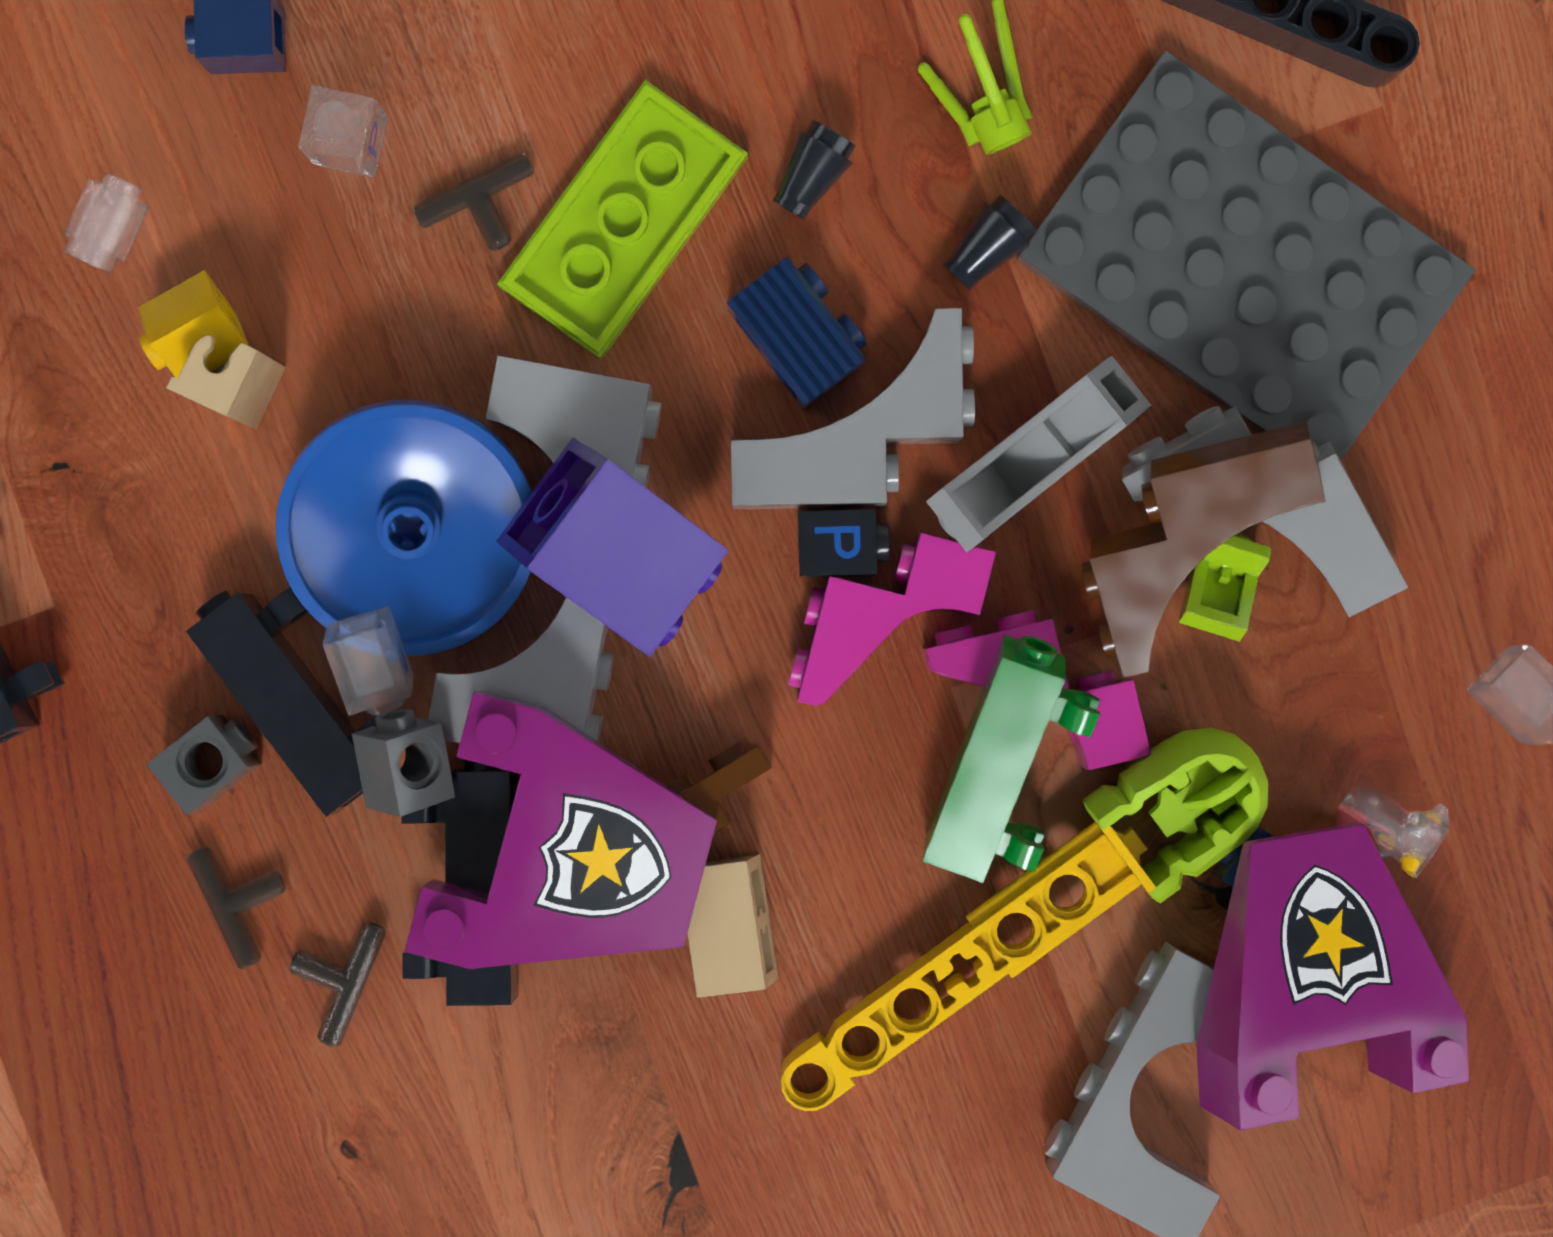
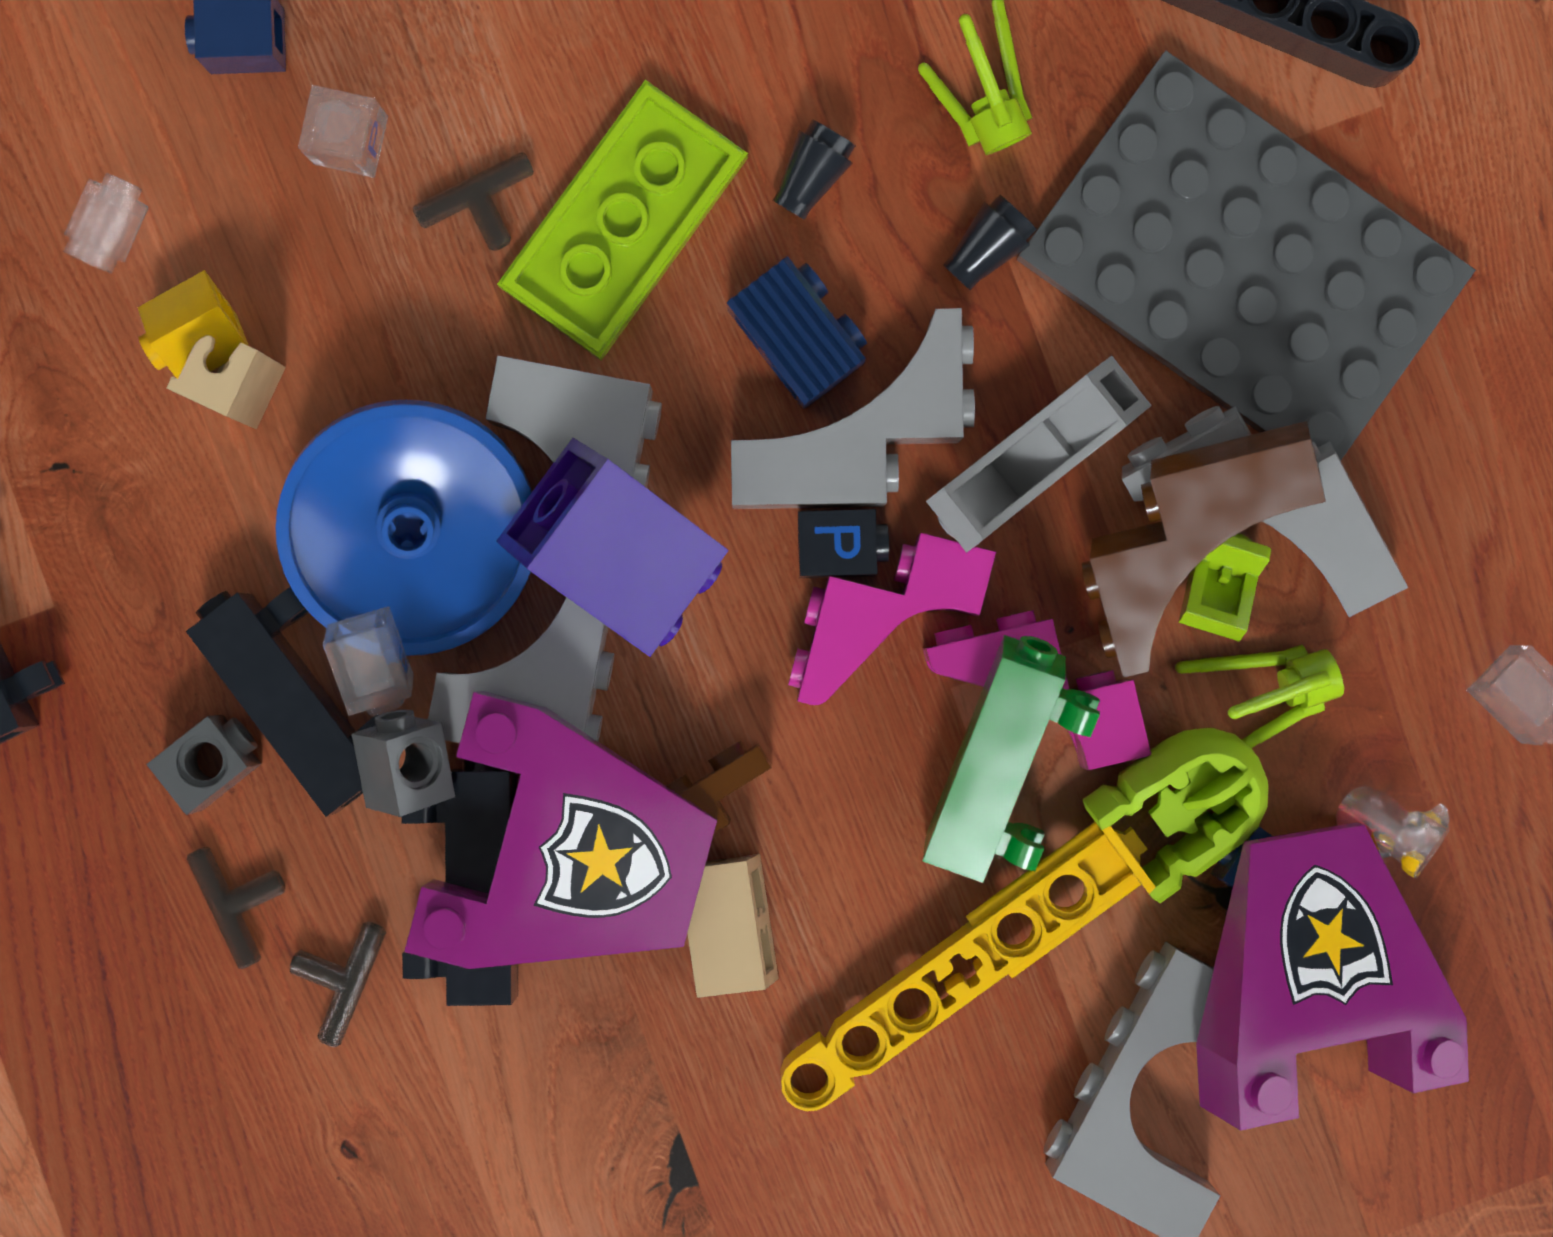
none -> lime plant [1175,644,1344,748]

